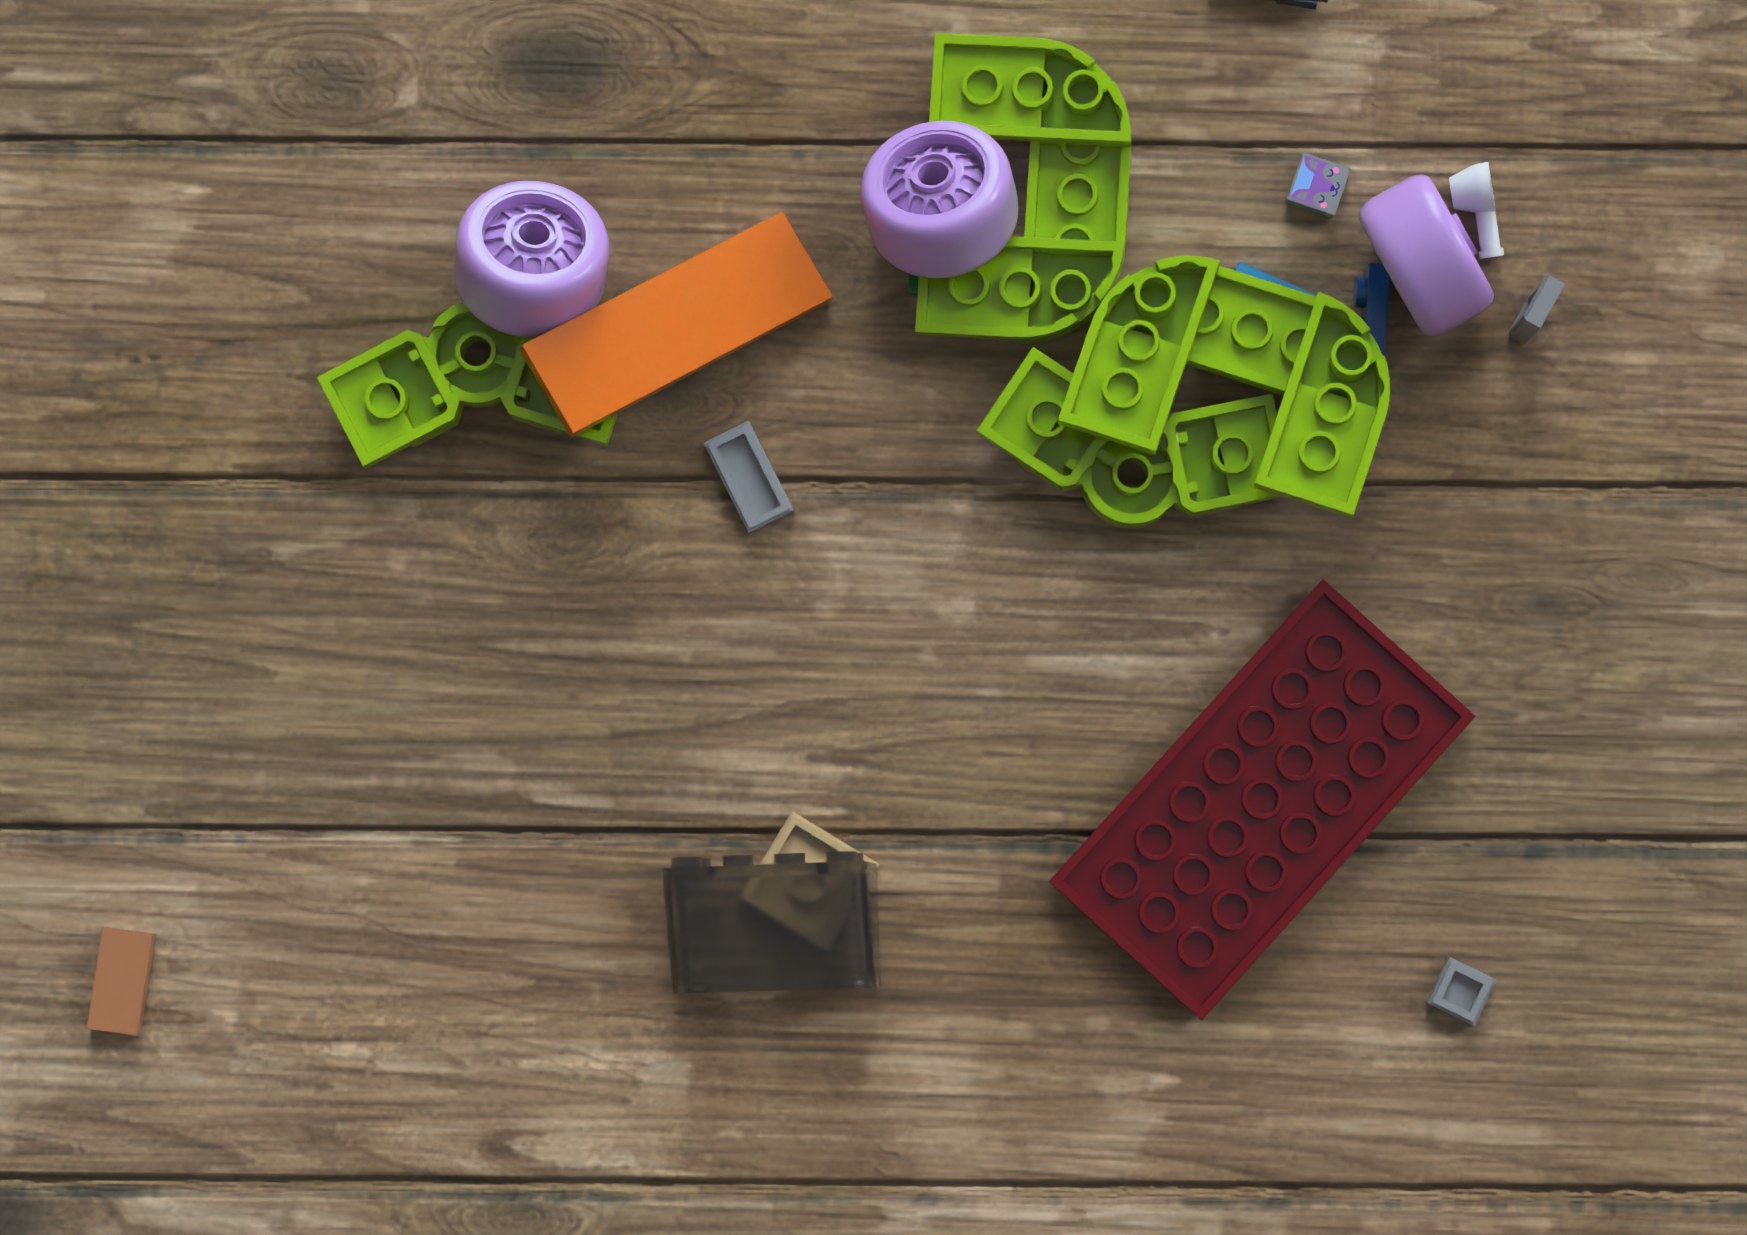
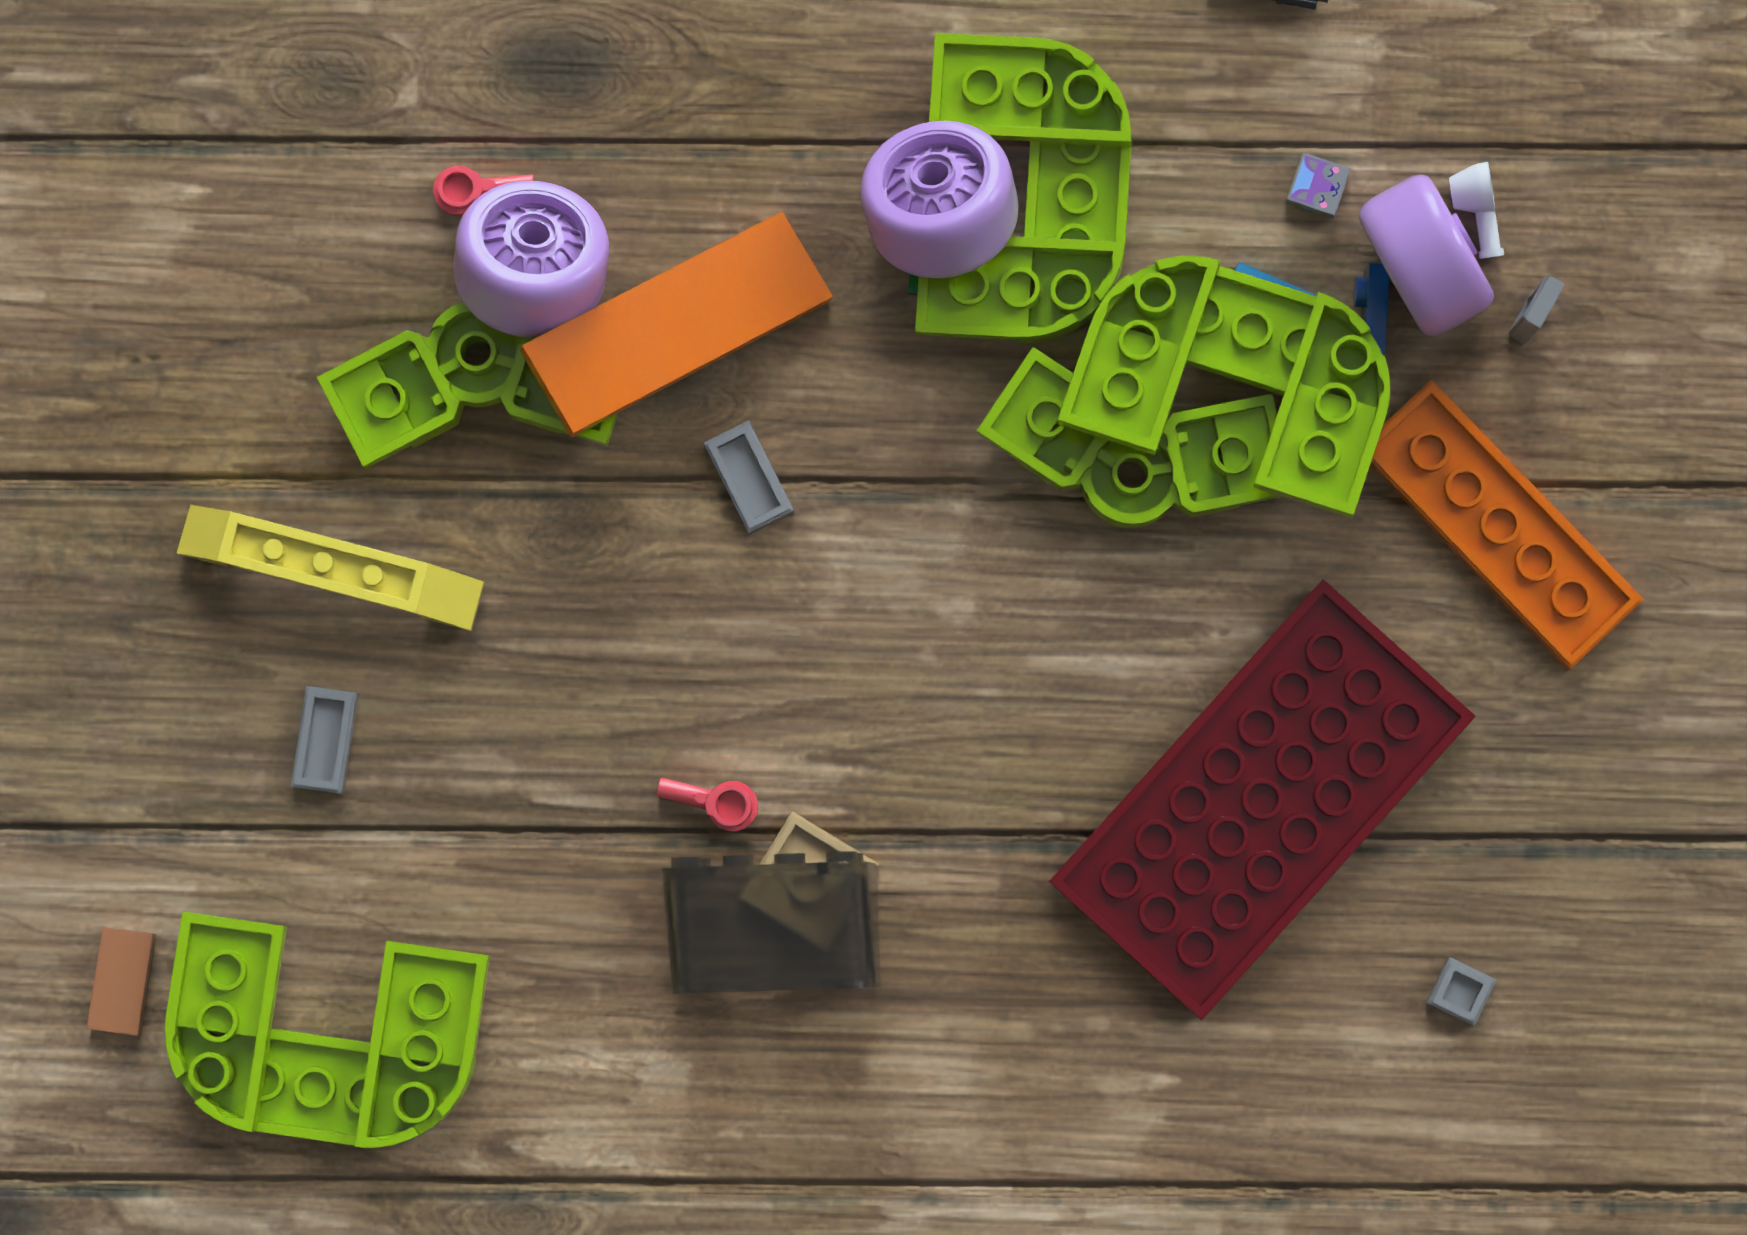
none -> lime plate [165,911,490,1148]
none -> light yellow slope [177,505,485,631]
none -> light grey tile [291,686,359,795]
none -> coral plate [433,166,533,216]
none -> coral plate [657,777,759,832]
none -> orange tile [1370,379,1644,670]

